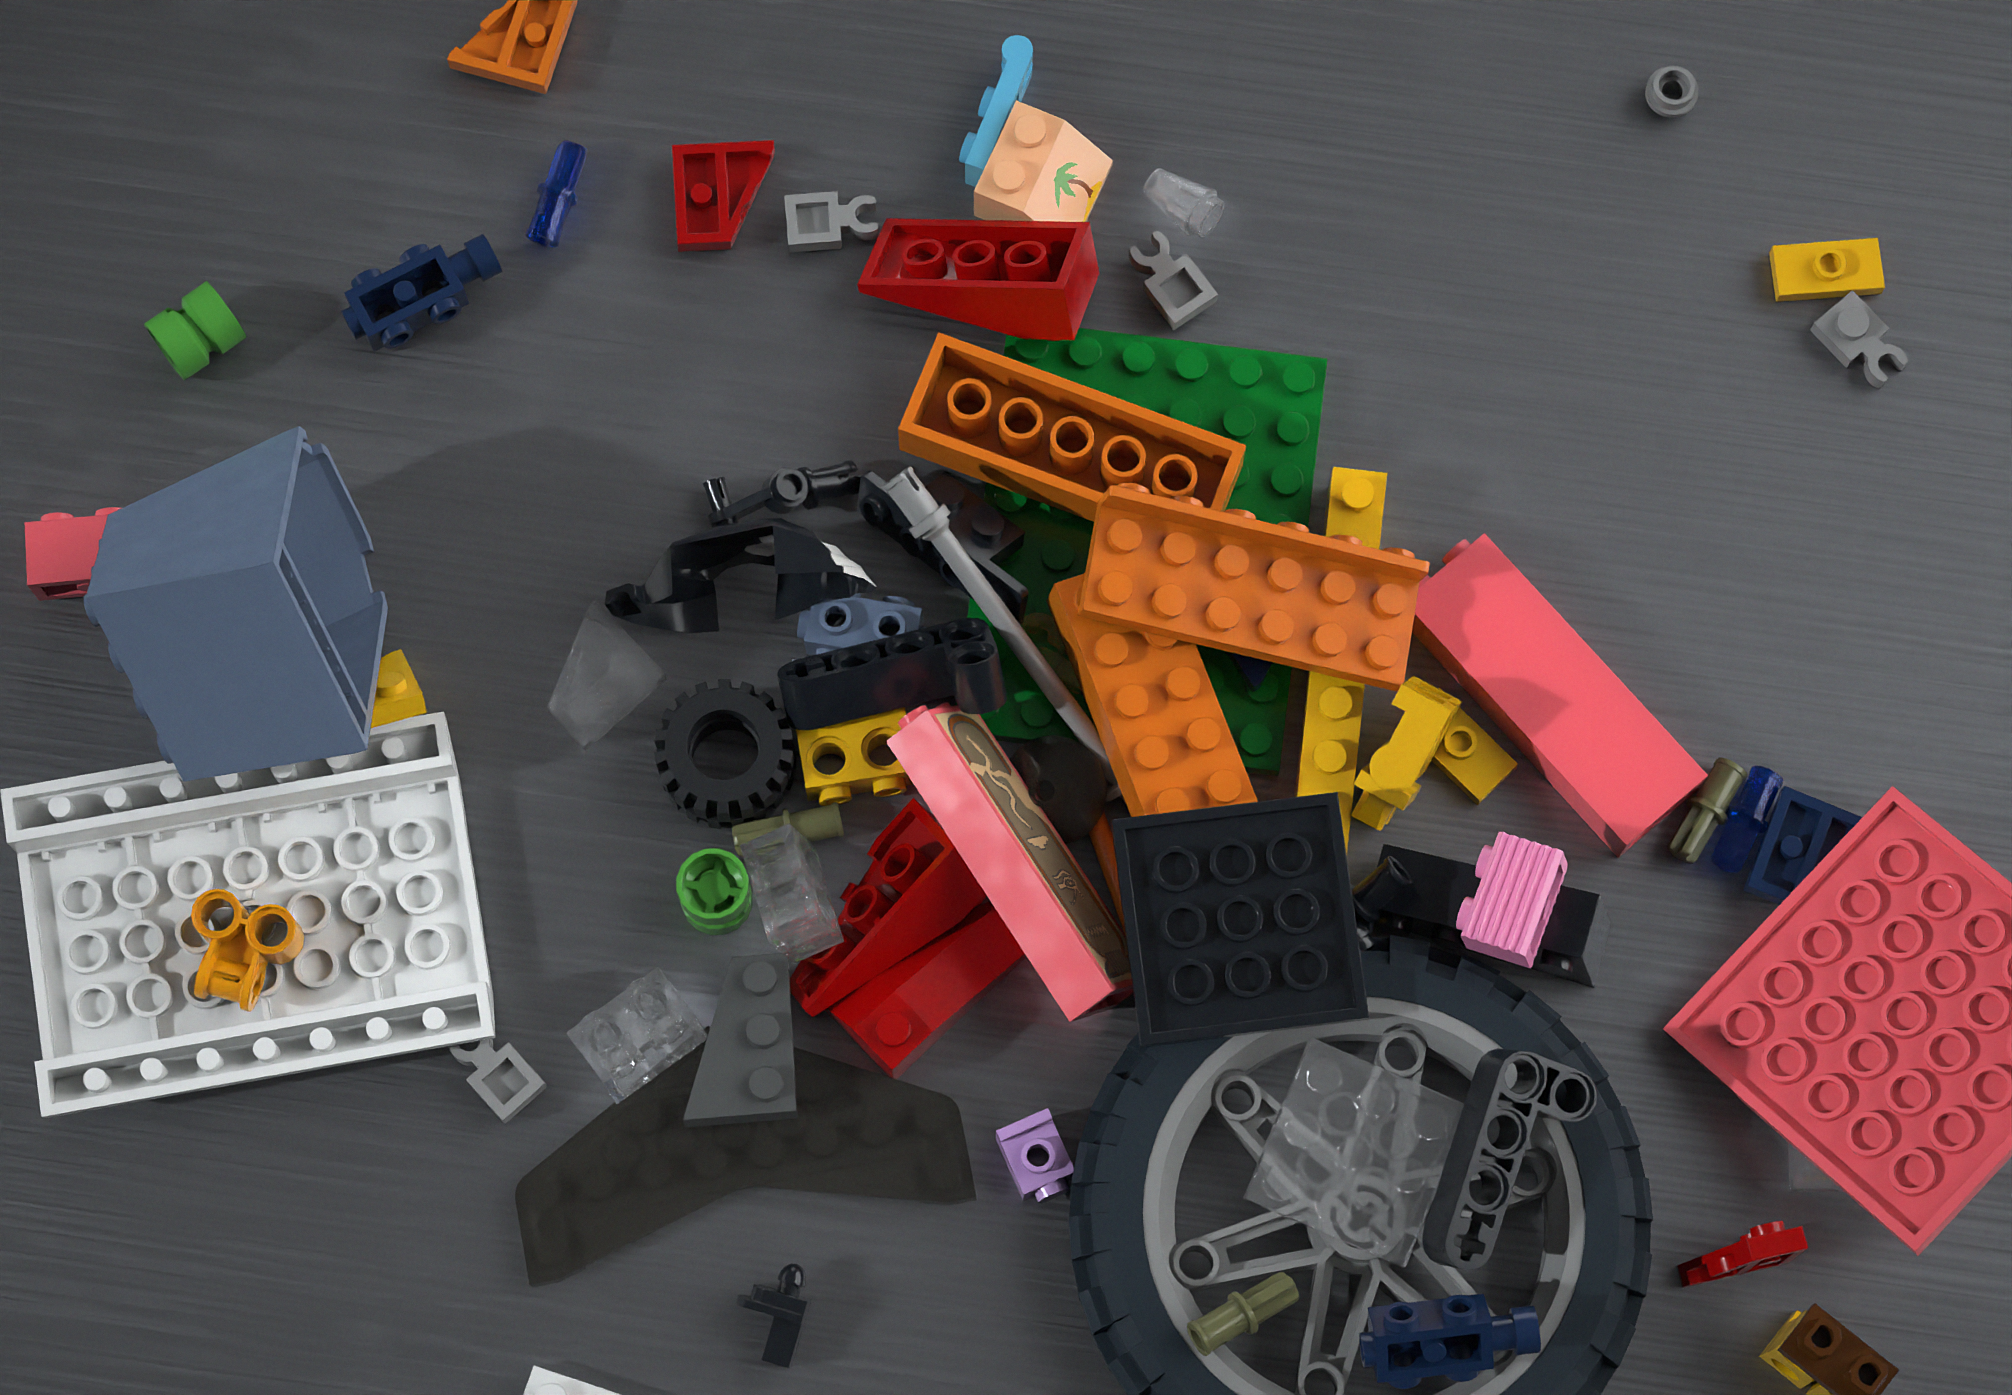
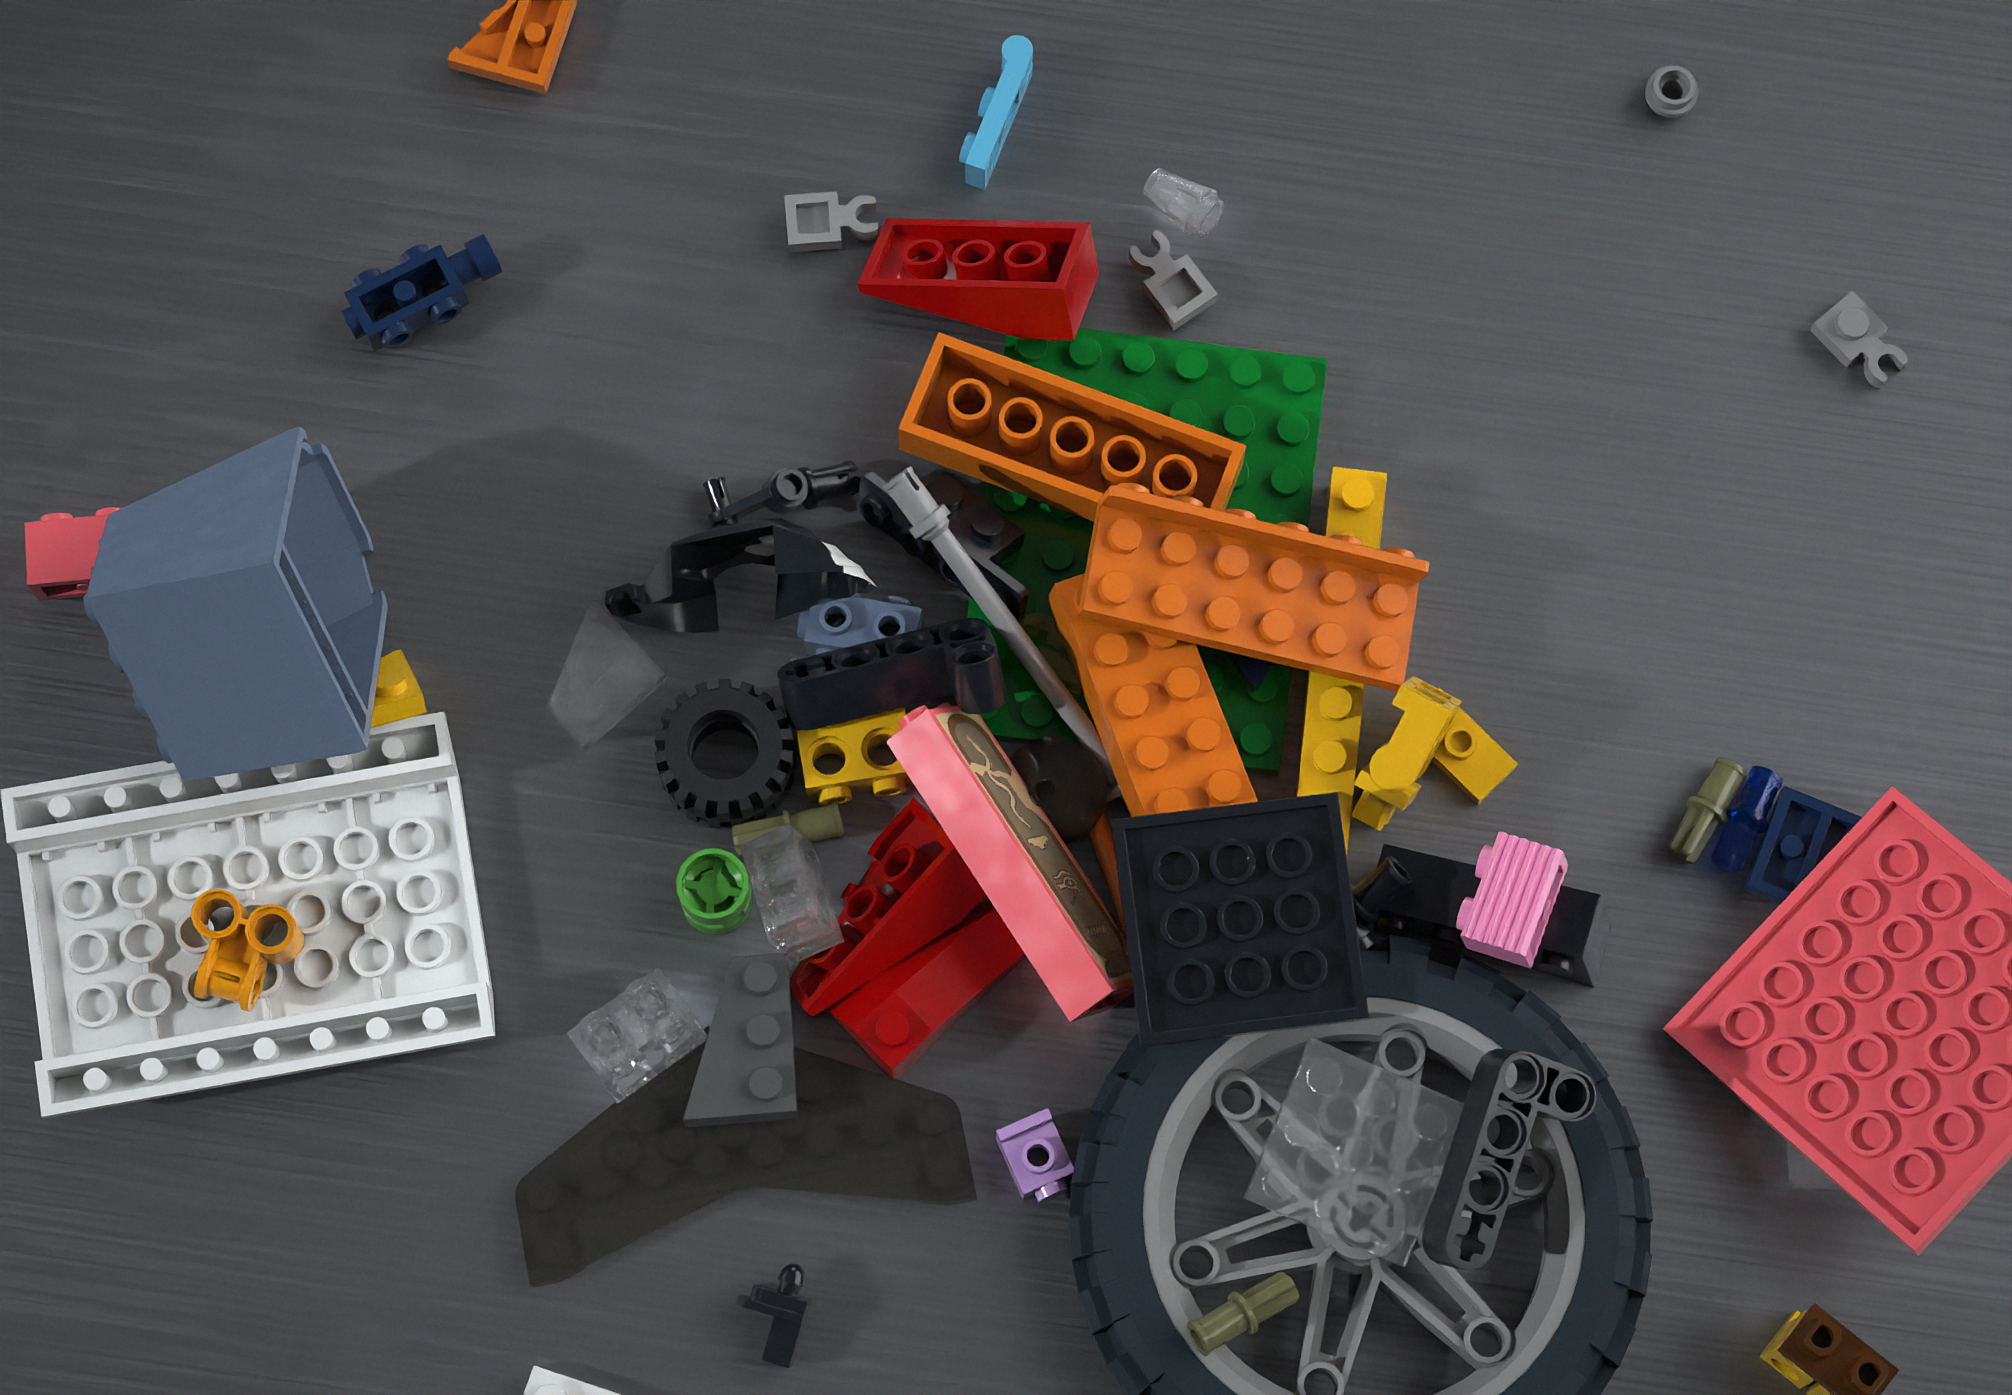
bright green wheel [144,281,247,381] -> none
light grey plate [448,1038,547,1124] -> none
clear blue axle [526,140,587,248] -> none
red wing [672,140,775,252] -> none
light nougat slope [974,100,1113,222] -> none
dark blue brick [1359,1293,1541,1389] -> none
coral brick [1412,533,1708,858] -> none
red wing [1677,1220,1808,1288] -> none
yellow plate [1769,238,1885,302] -> none

